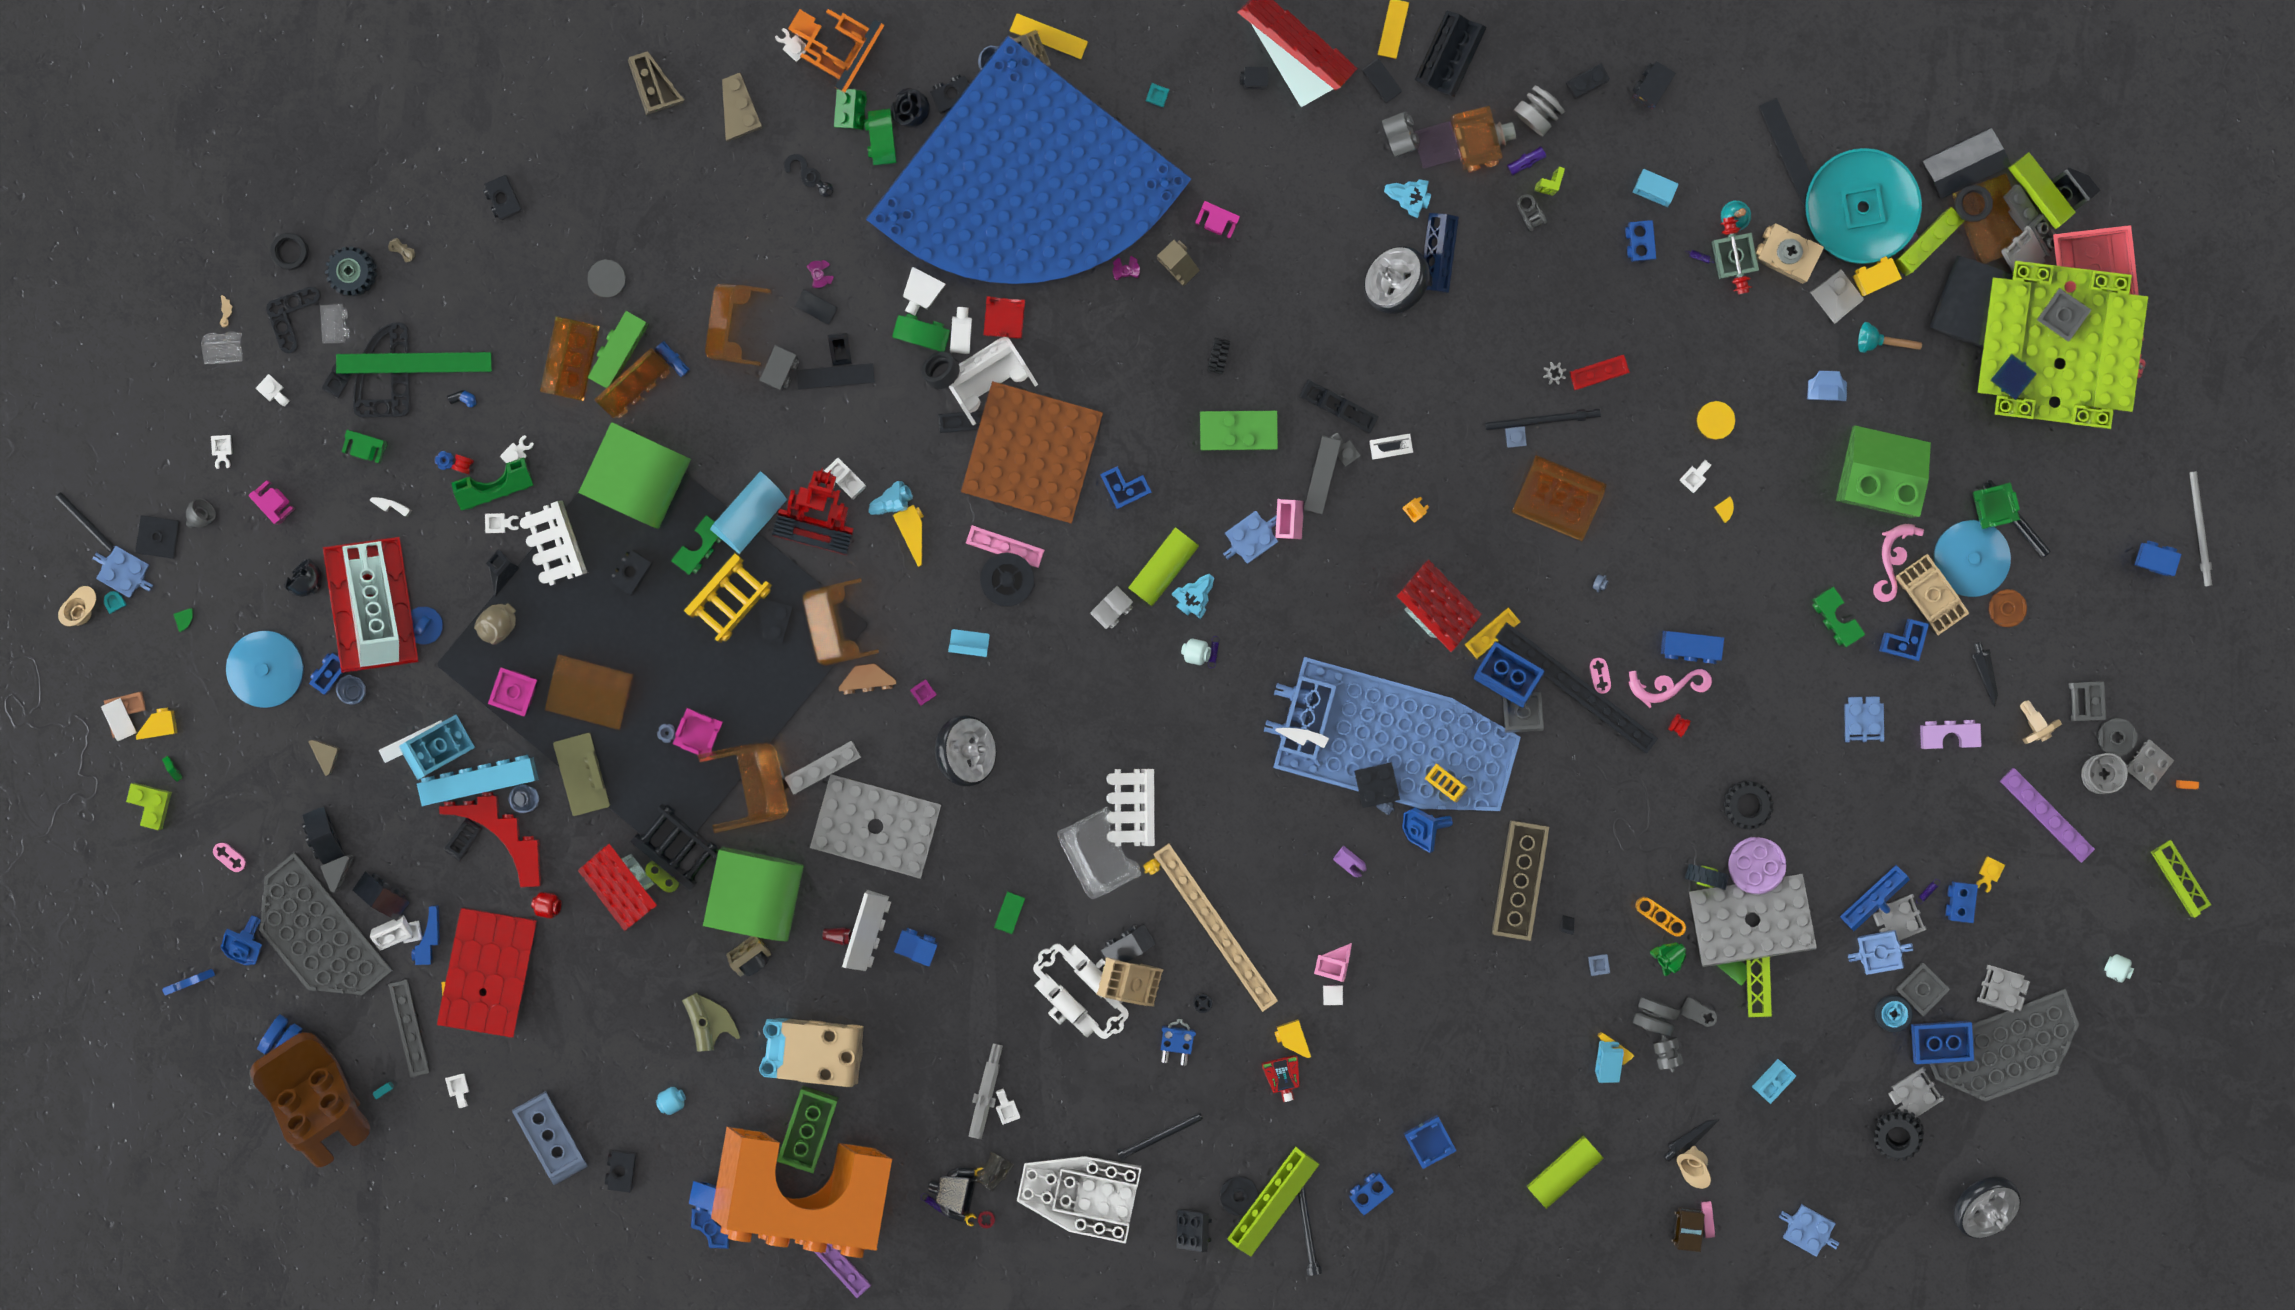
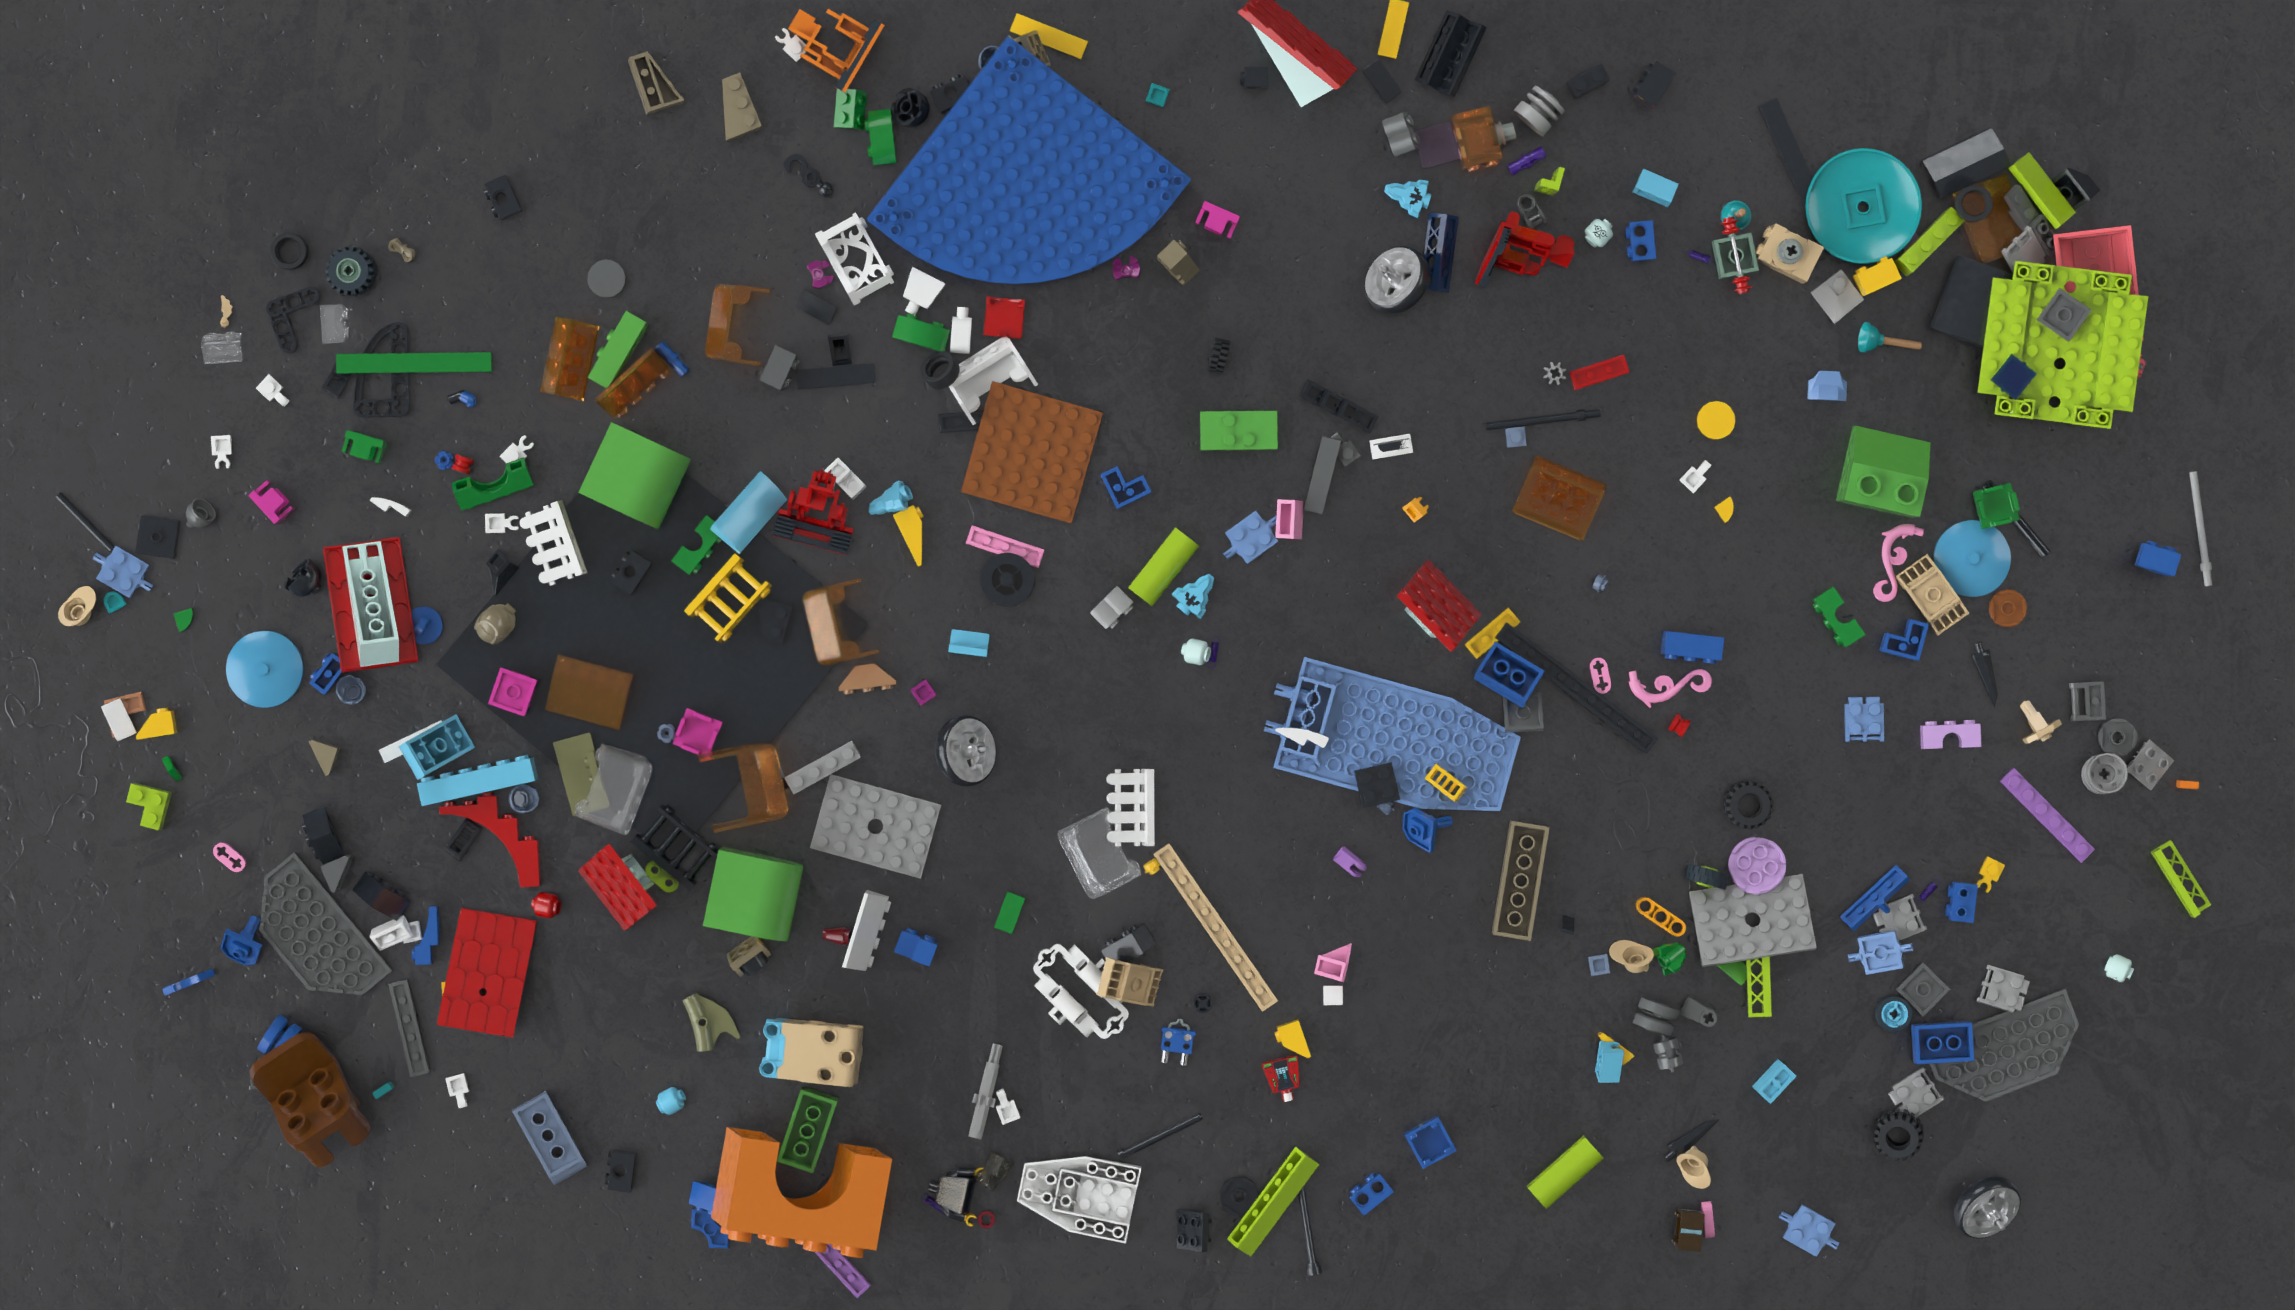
none -> clear windscreen [575,744,652,835]
none -> white fence [815,212,894,305]
none -> red container [1475,212,1575,287]
none -> light aqua head [1584,219,1613,248]
none -> tan piece [1609,940,1654,973]

